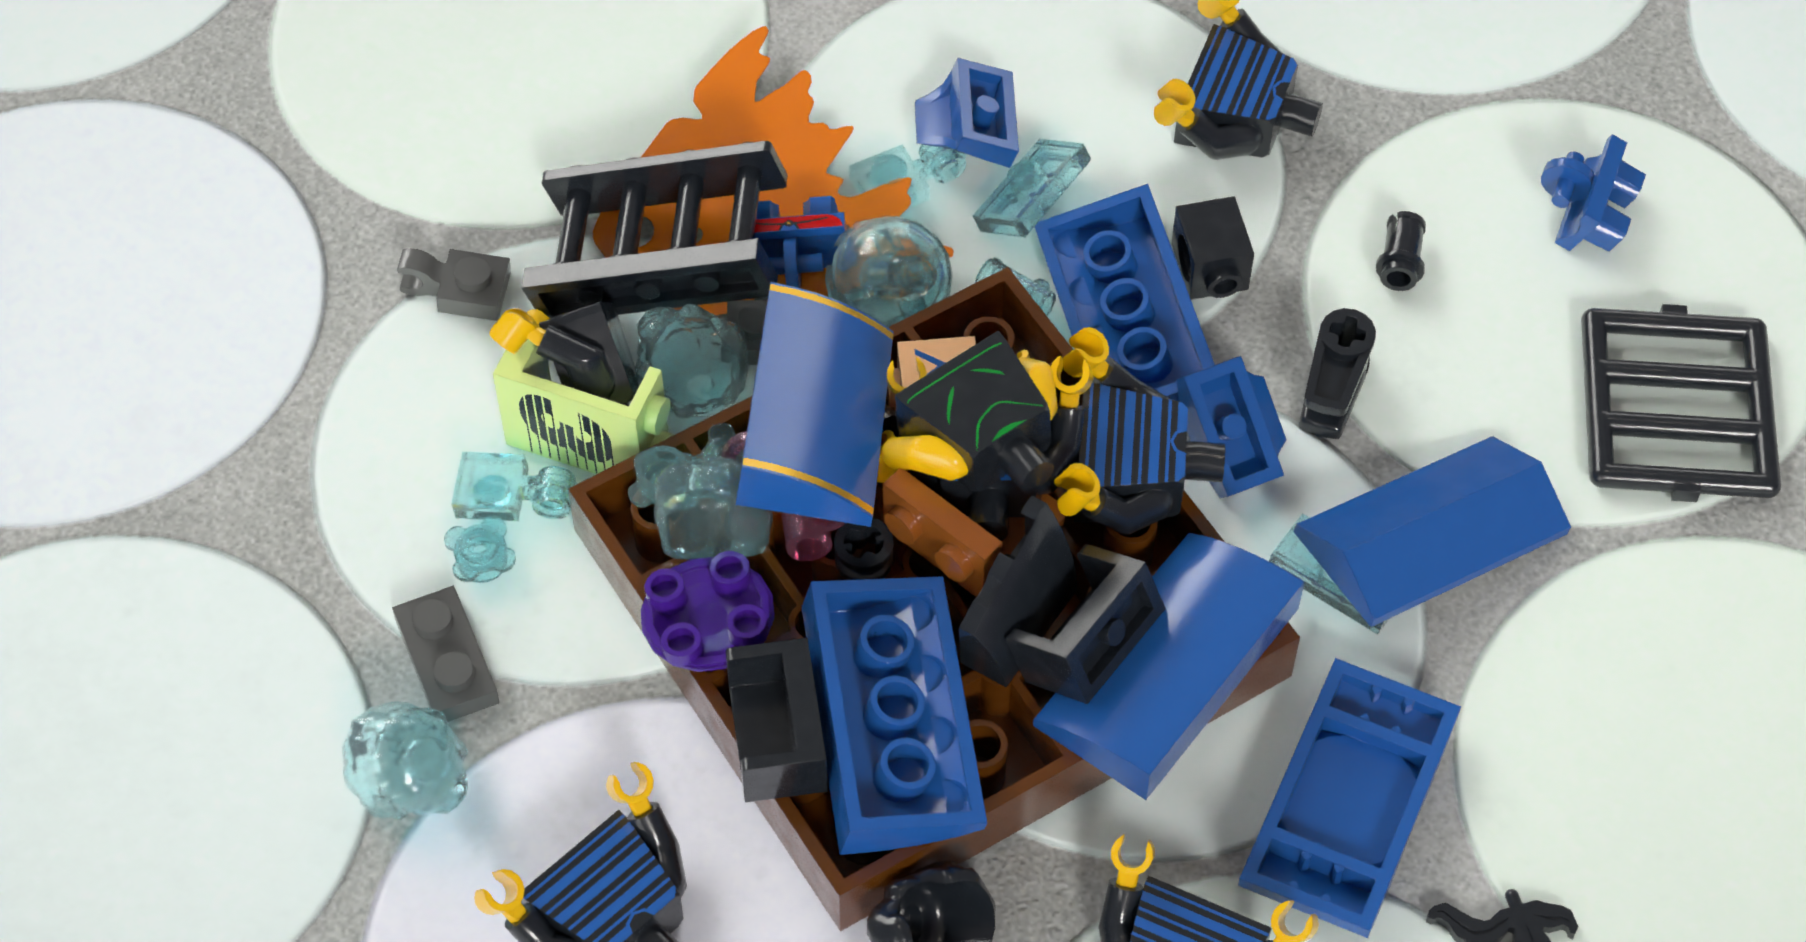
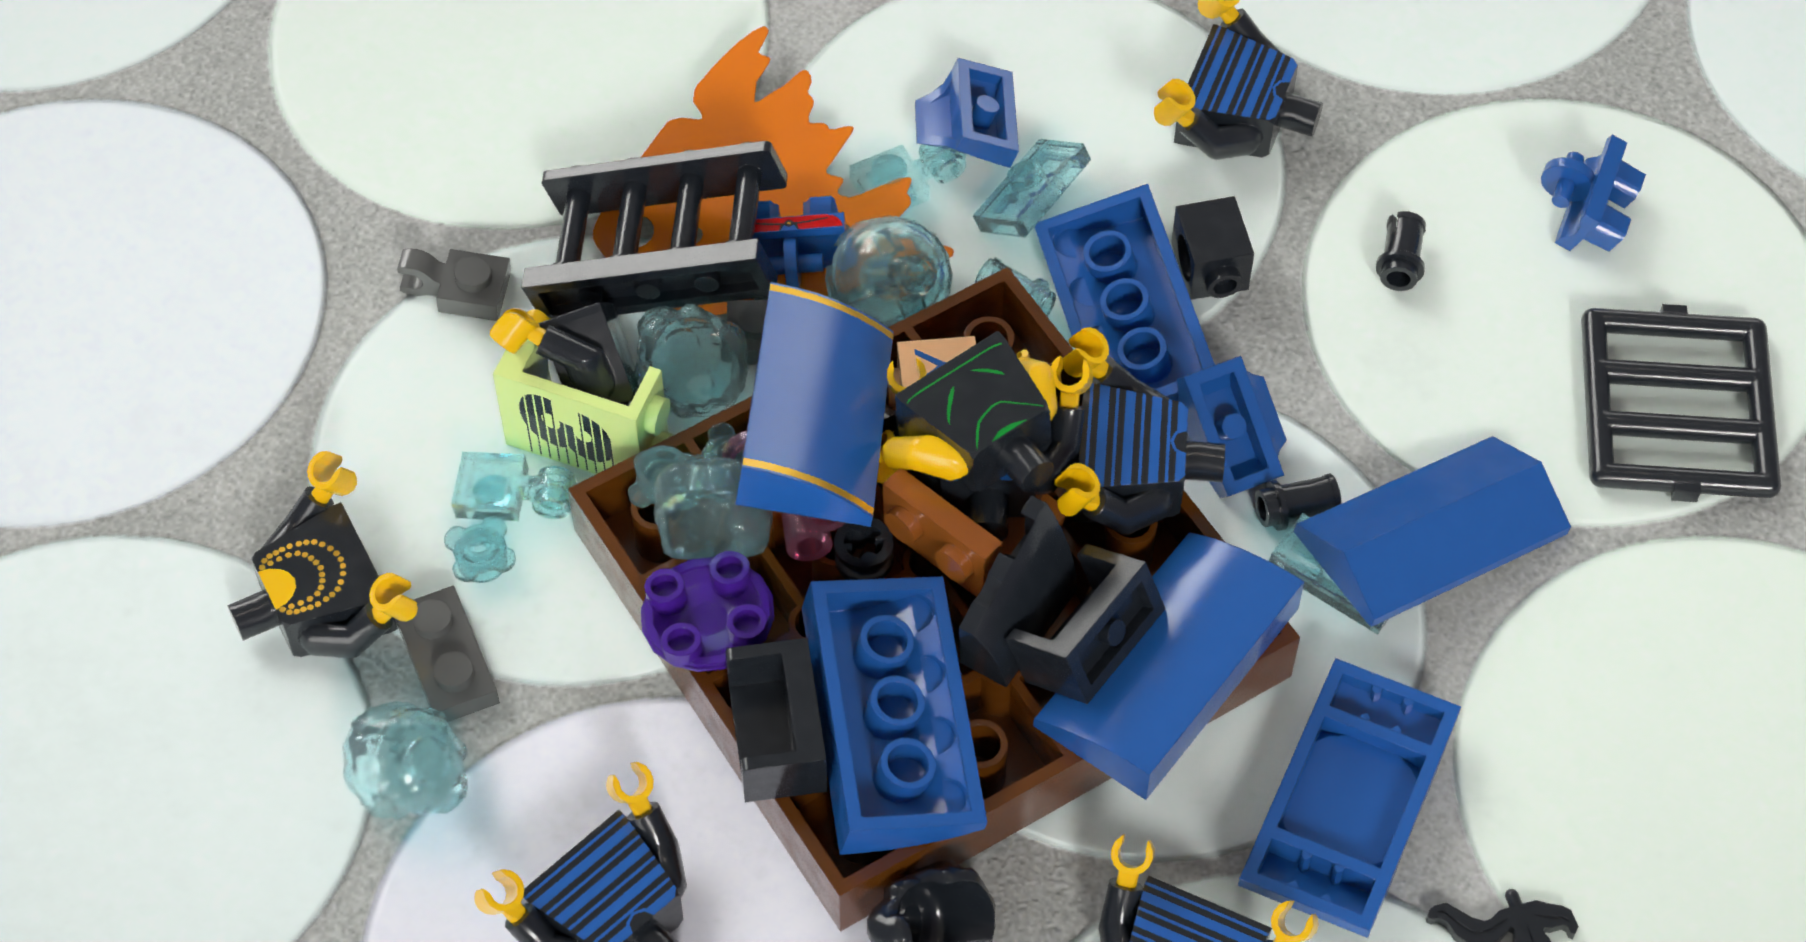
black piece [1299,308,1376,439] -> none
none -> black torso [227,451,418,659]
none -> black pin [1255,473,1342,531]

